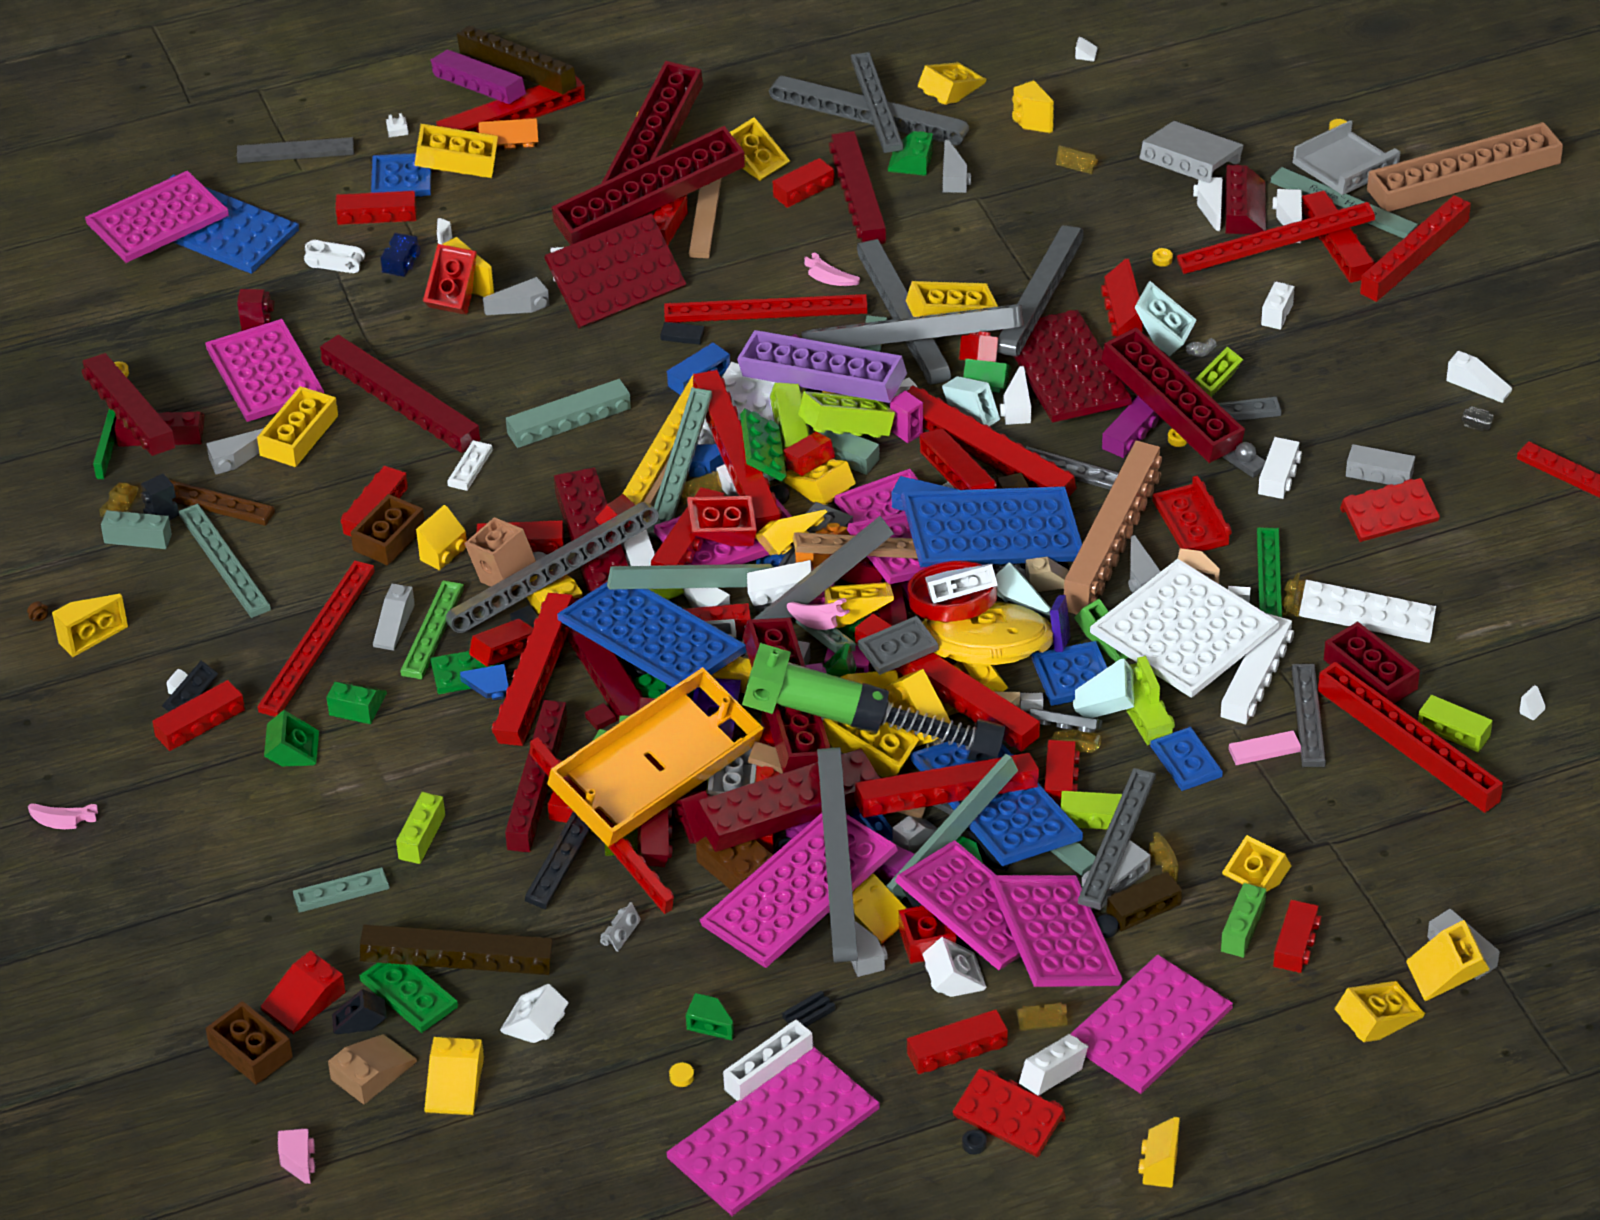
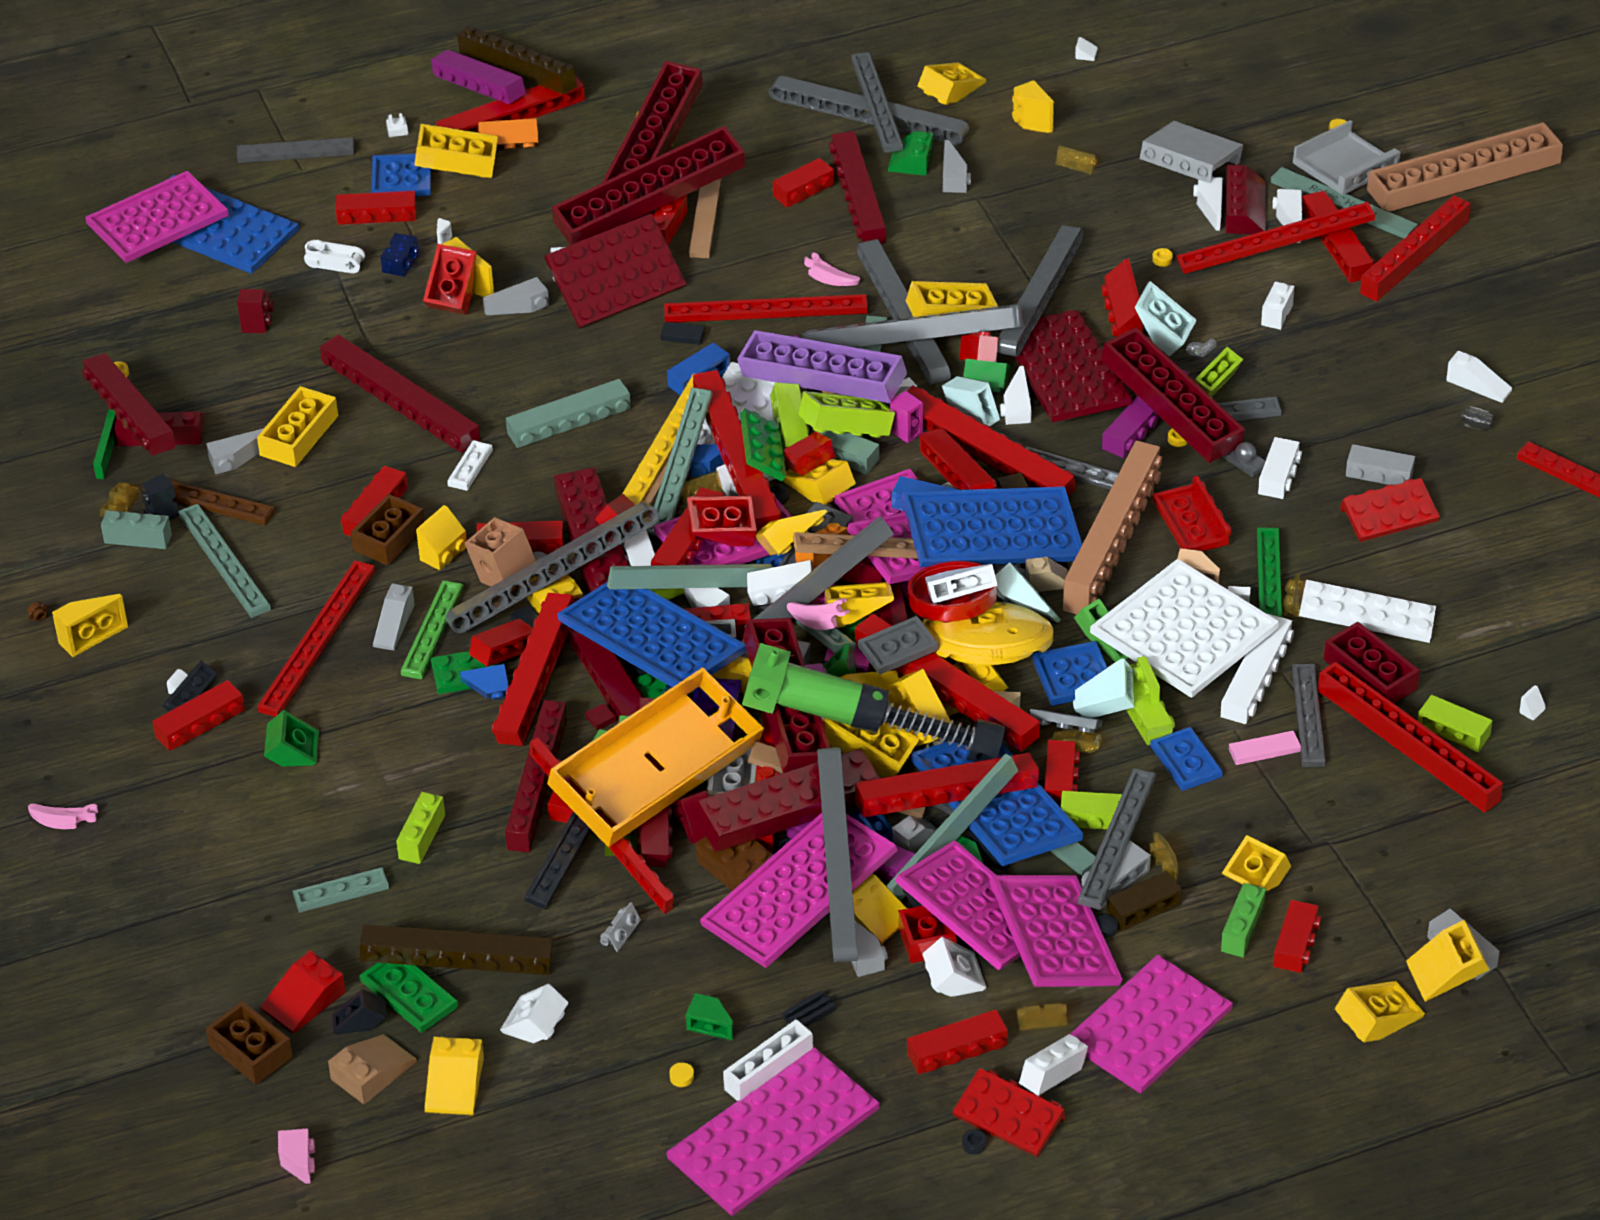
dark pink plate [205,319,324,422] -> none
green slope [326,682,387,724] -> none
yellow slope [730,117,790,181] -> none
white slope [1020,693,1043,711] -> none
dark purple tile [1050,595,1071,652] -> none
light grey slope [1128,535,1161,592] -> none
yellow slope [1139,1117,1180,1188] -> none

